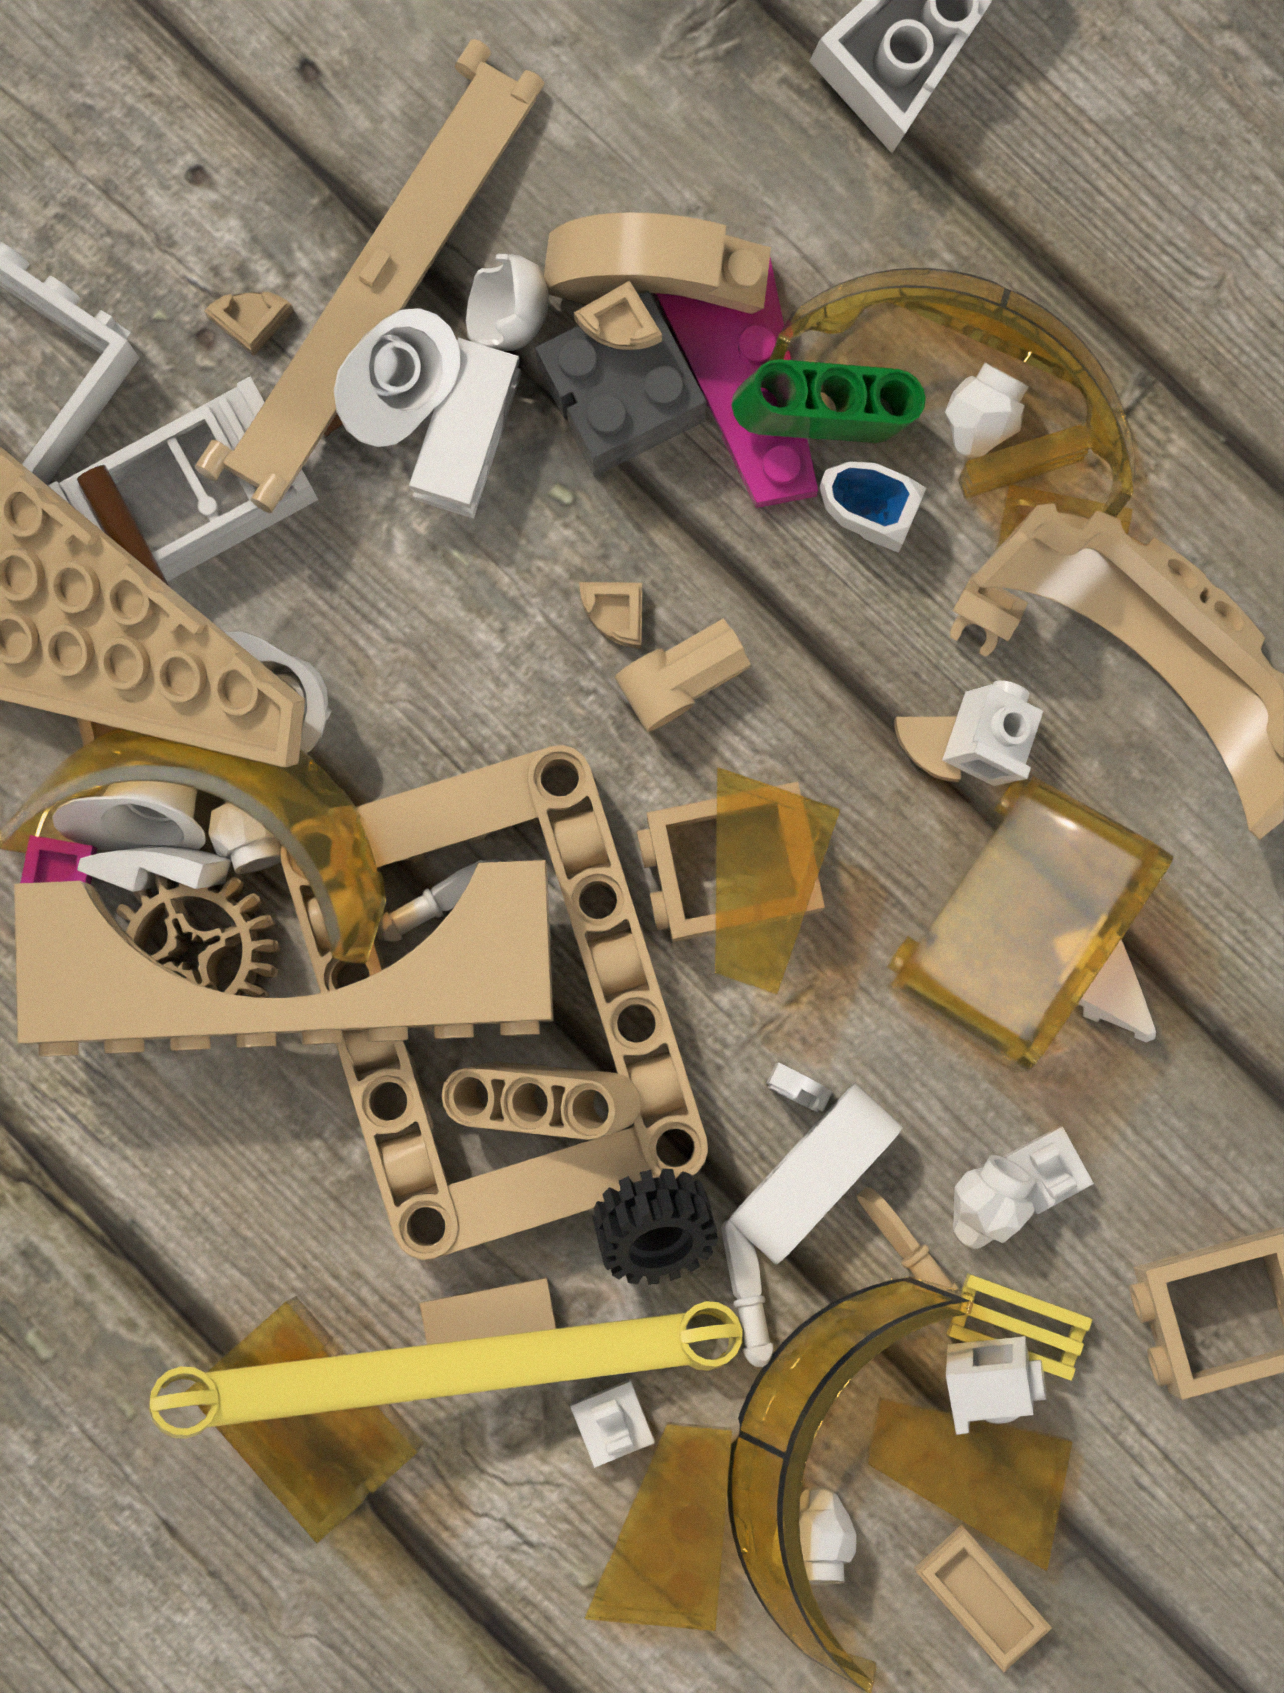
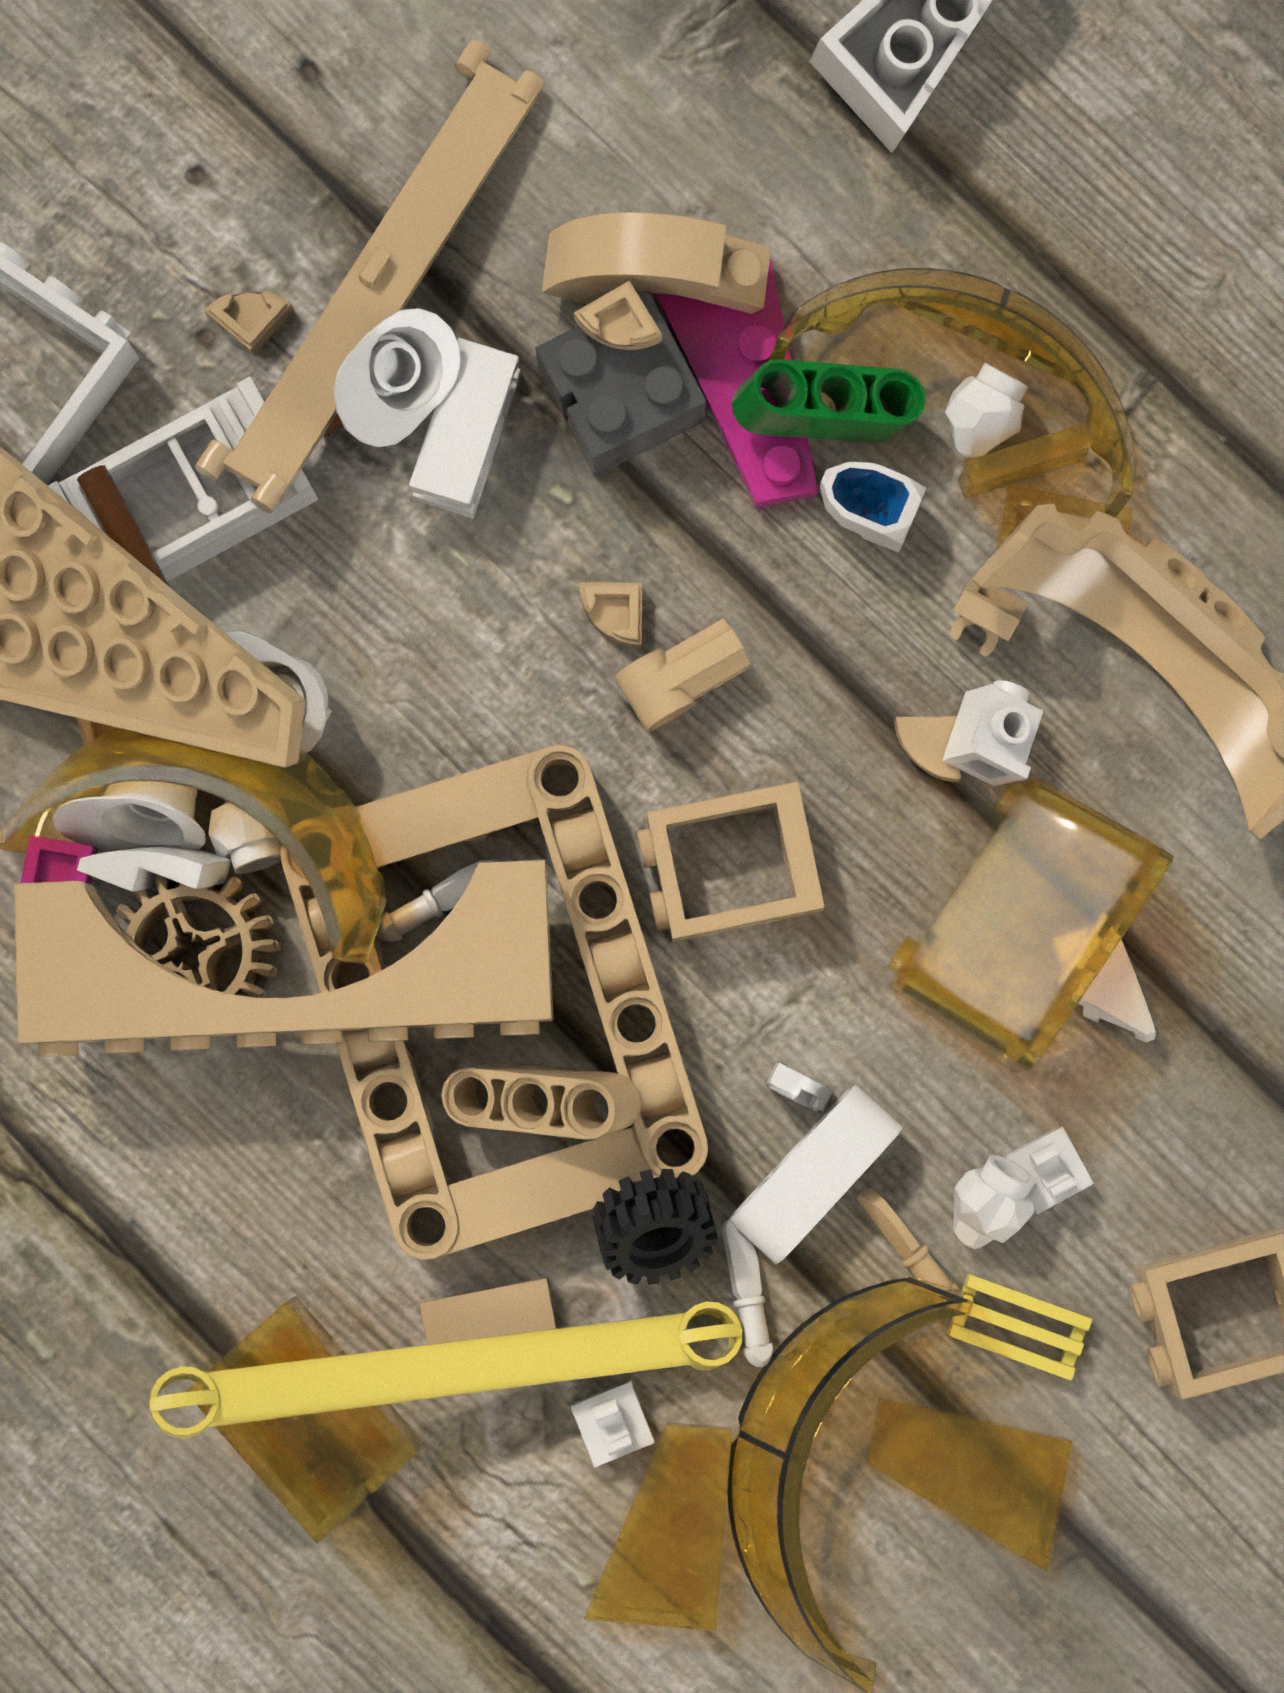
white hair [466,254,549,351] -> none
clear yellow wing [715,767,841,995] -> none
white rock [777,1486,857,1585] -> none
tan tile [914,1524,1052,1672] -> none
white brick [946,1336,1046,1435] -> none

